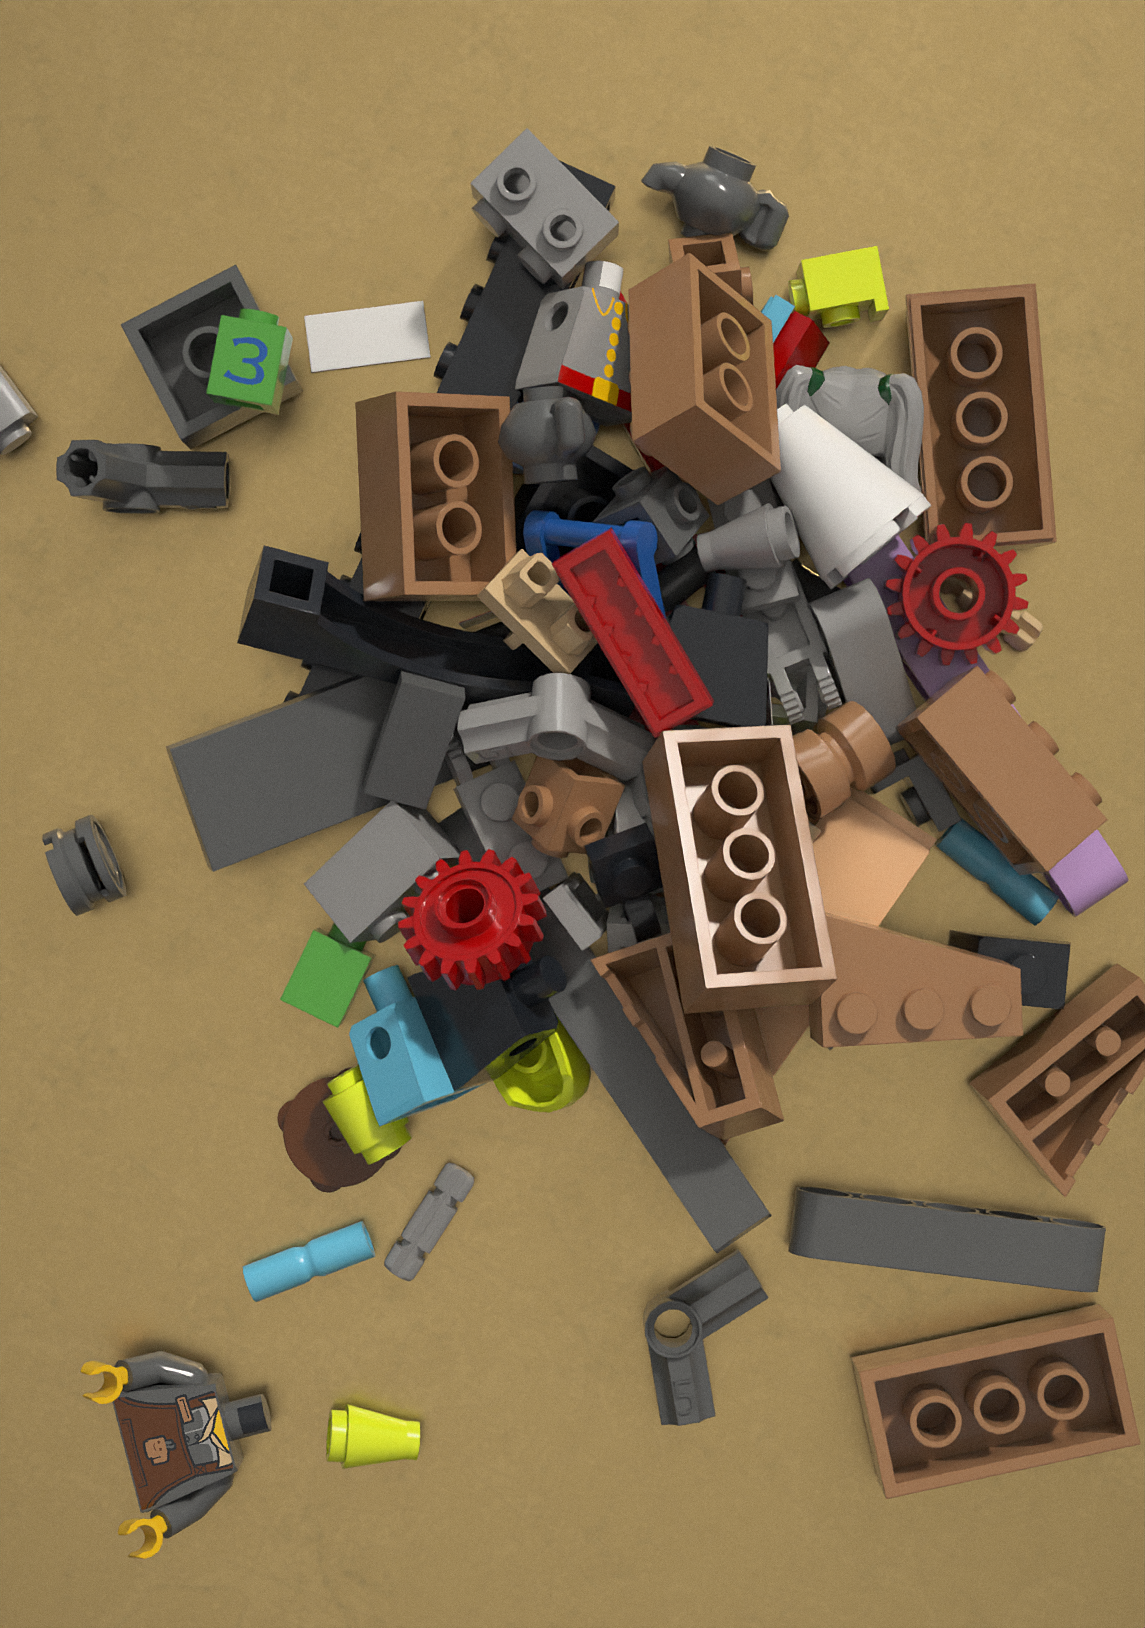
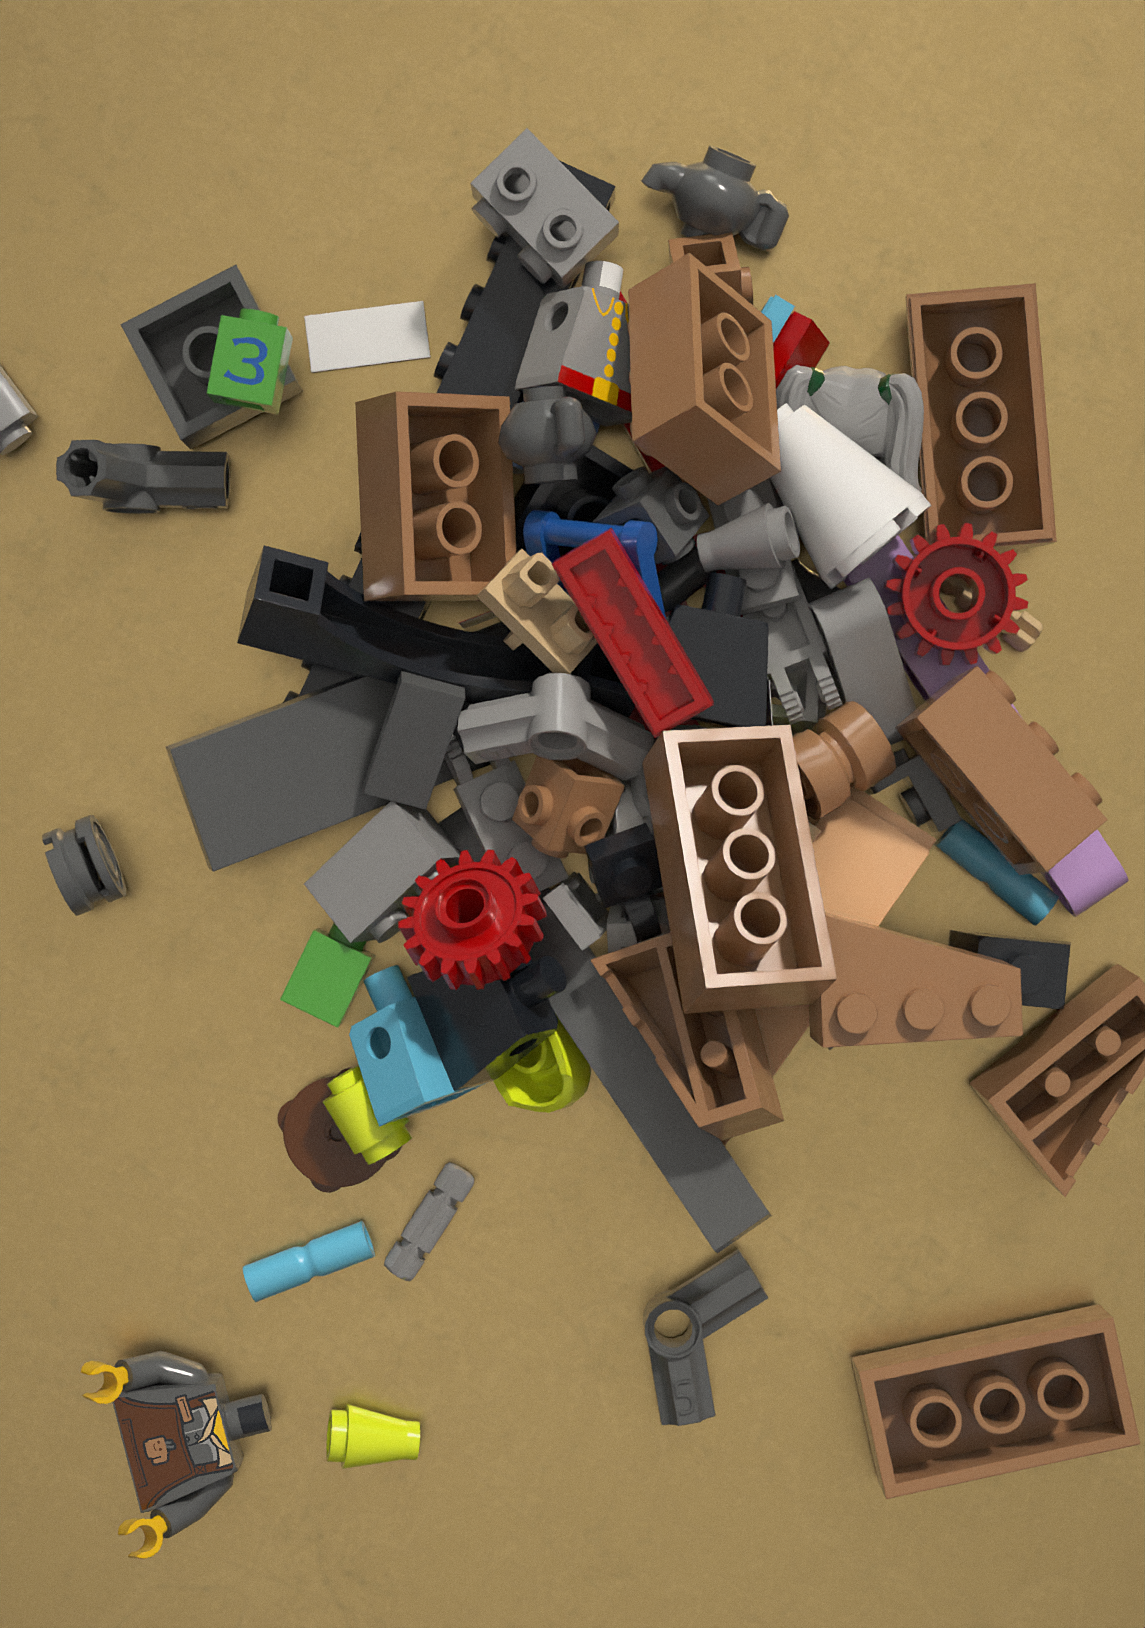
neon yellow brick [788,246,889,328] -> none
dark grey beam [788,1187,1106,1292] -> none

